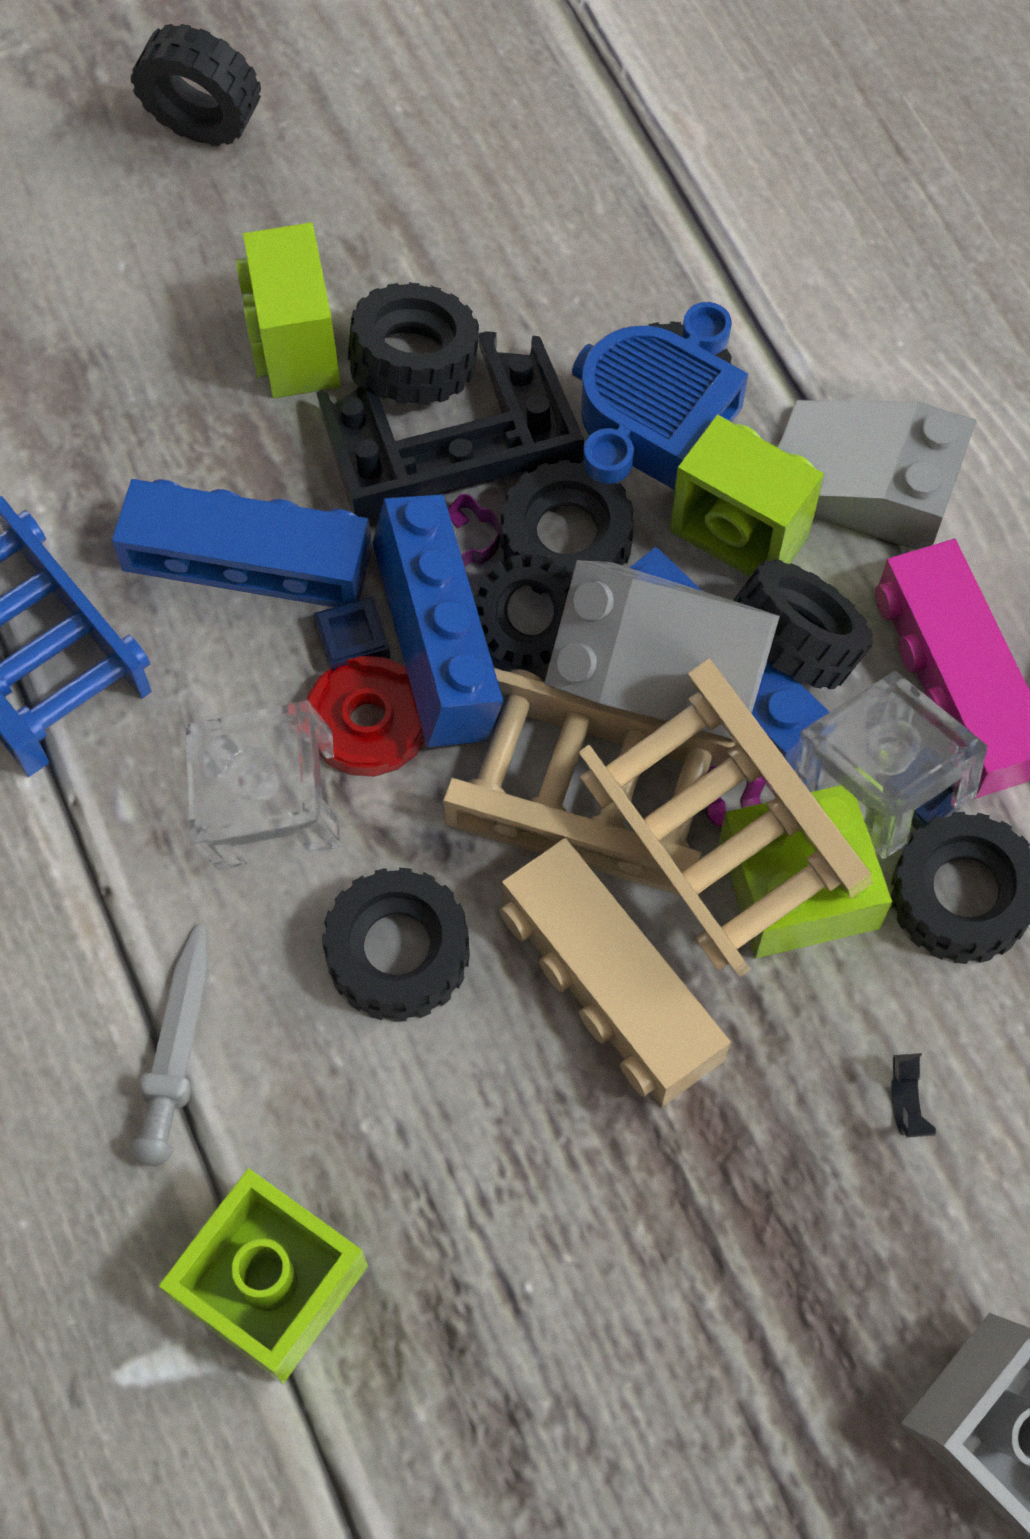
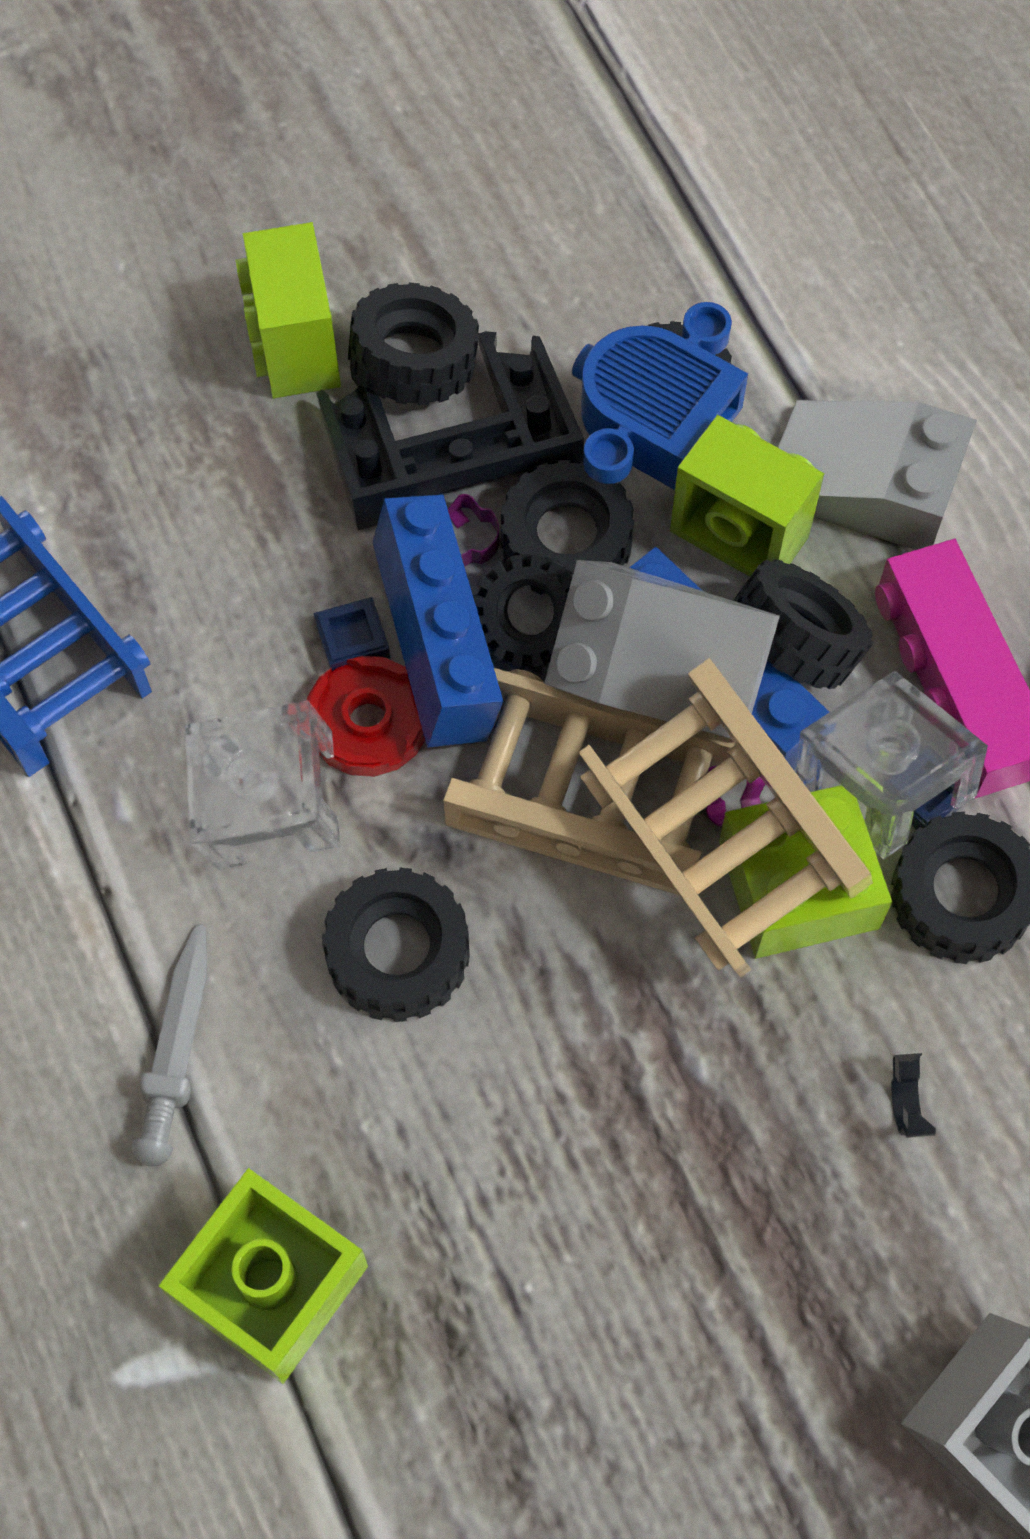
blue brick [112,479,372,607] -> none
black tyre [130,24,261,146] -> none
tan brick [499,837,731,1107] -> none

